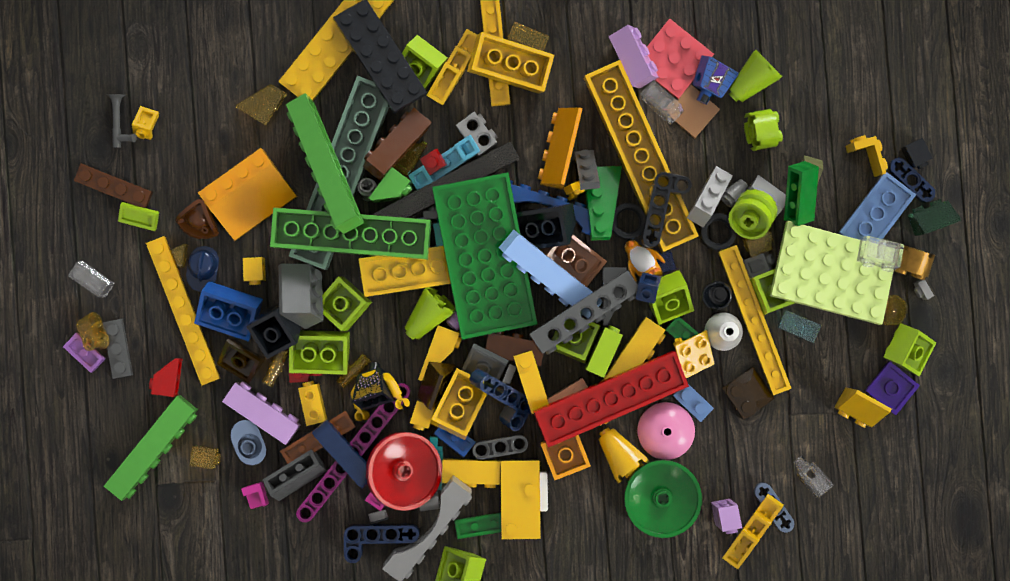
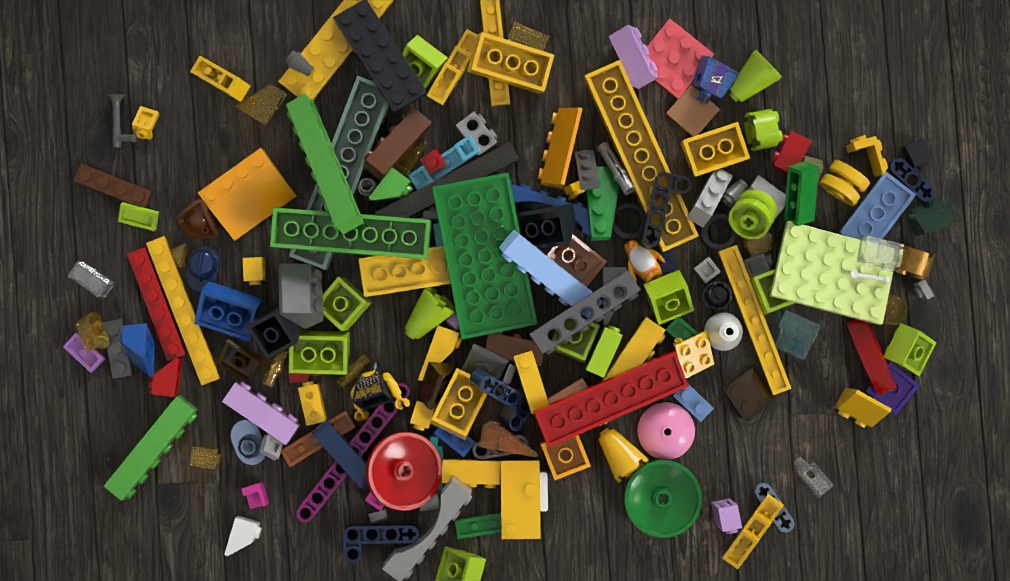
dark grey brick [263,449,327,501] -> none
dark blue bracket [636,272,662,304] -> none
clear brick [640,80,684,125] -> none
none -> blue slope [119,324,155,377]
none -> red plate [127,247,187,361]
none -> yellow slope [190,56,250,102]
none -> white slope [224,516,262,556]
none -> light grey plate [259,433,283,460]
none -> dark grey cone [285,50,314,77]
none -> clear orange slope [479,420,538,457]
none -> light grey pin [598,142,635,195]
none -> yellow slope [681,122,750,177]
none -> light grey plate [694,257,721,284]
none -> red brick [770,131,812,175]
none -> clear light blue slope [775,330,813,360]
none -> yellow wheel [819,160,870,206]
none -> red slope [847,319,897,396]
none -> white hinge [850,270,890,284]

